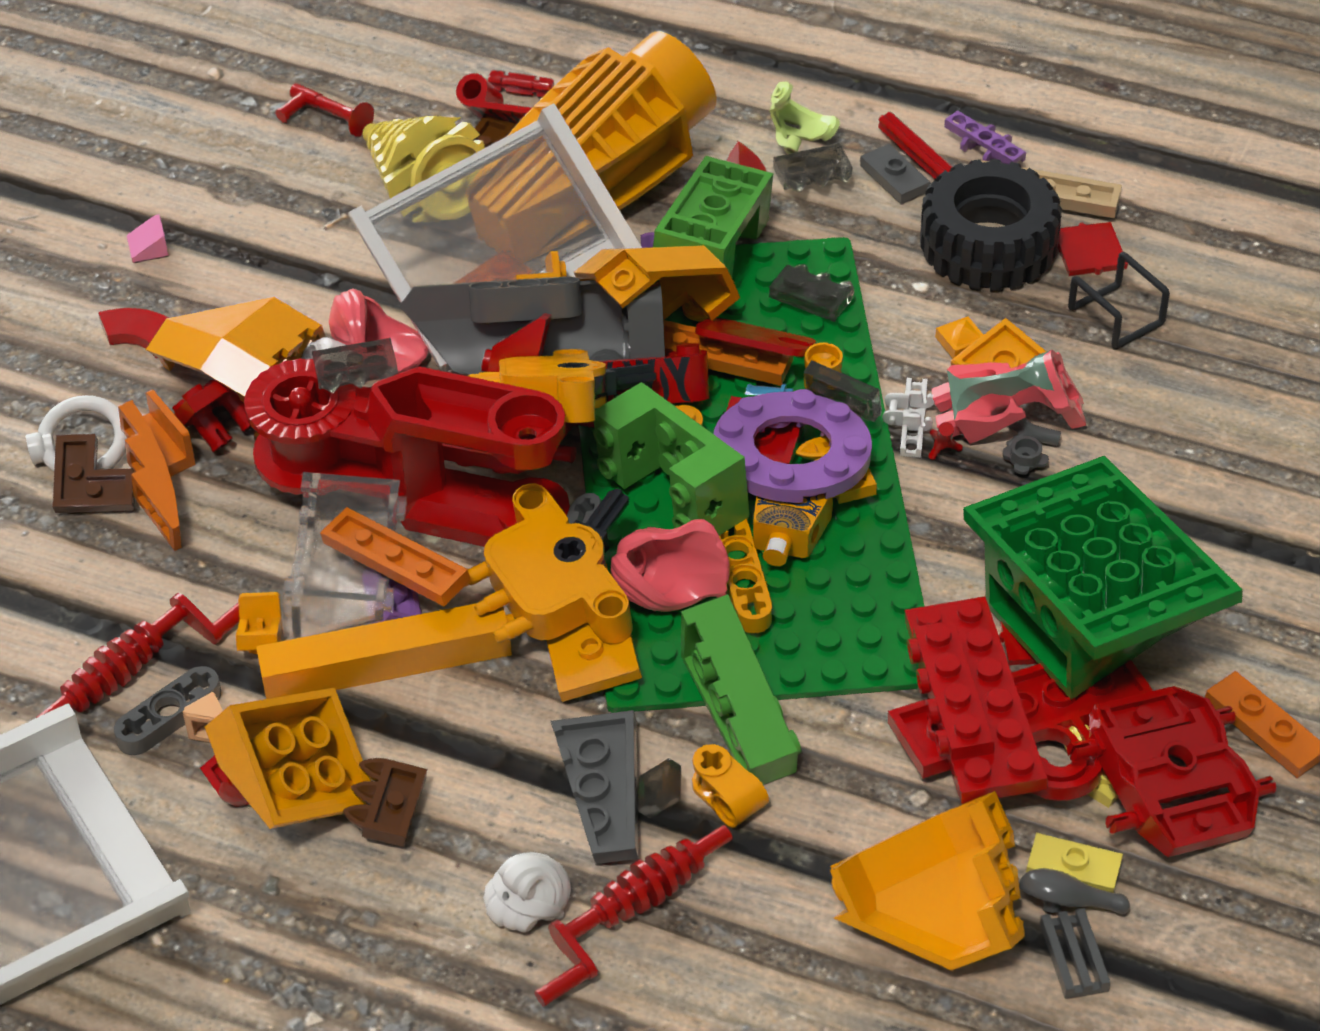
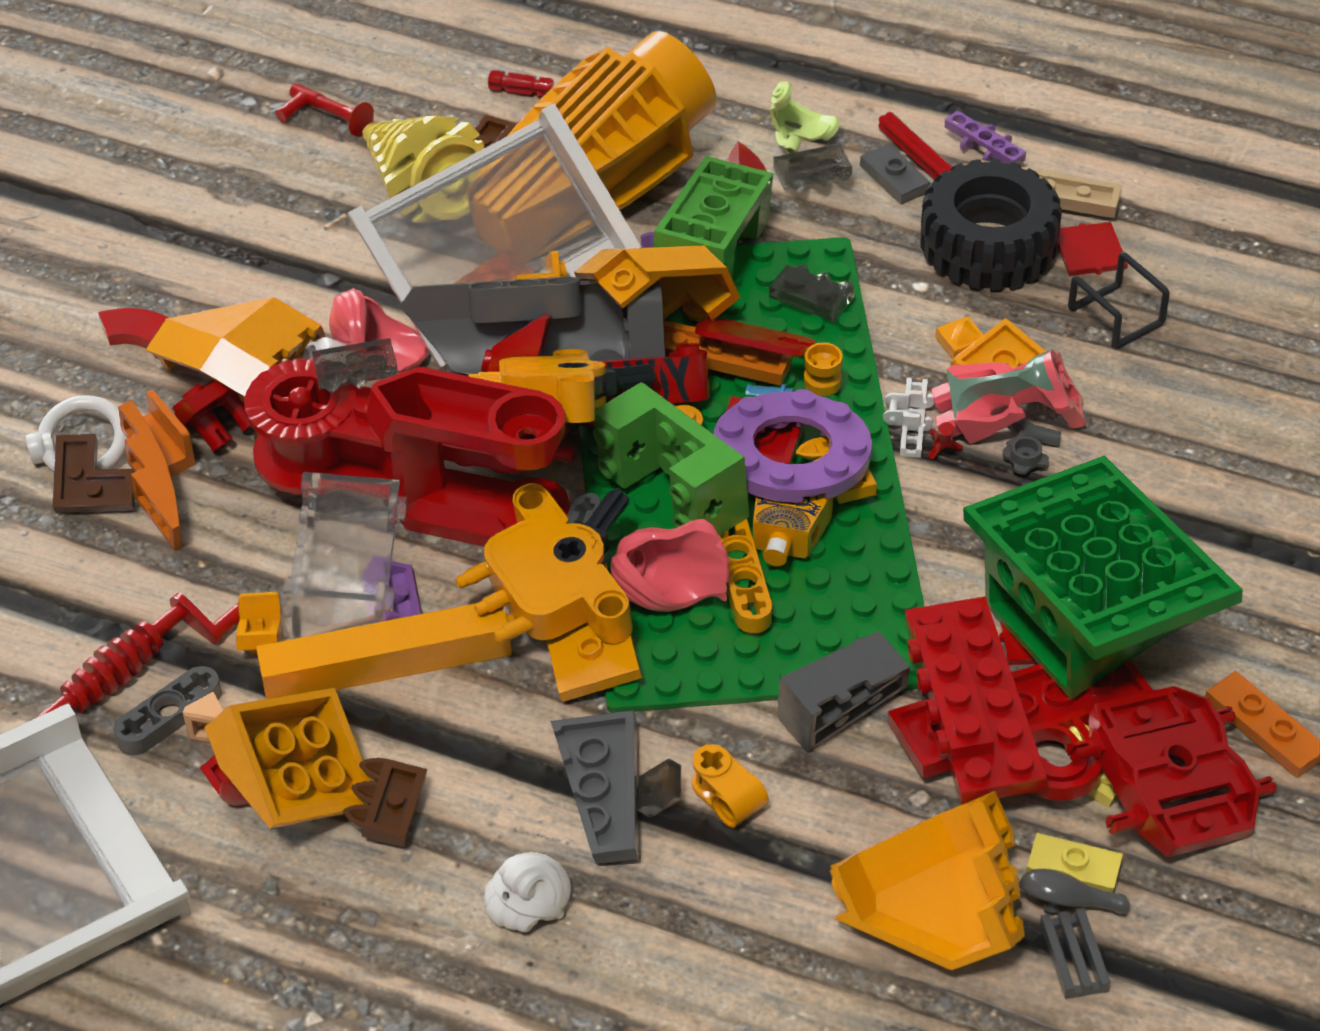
bright pink slope [126,214,168,262] -> none
orange plate [320,507,471,607] -> none
red door [456,73,532,124] -> none
red piece [534,825,733,1007] -> none
bright green wedge [681,594,801,785] -> none
clear smoke plate [804,360,882,422] -> none
none -> dark grey wedge [777,631,910,753]

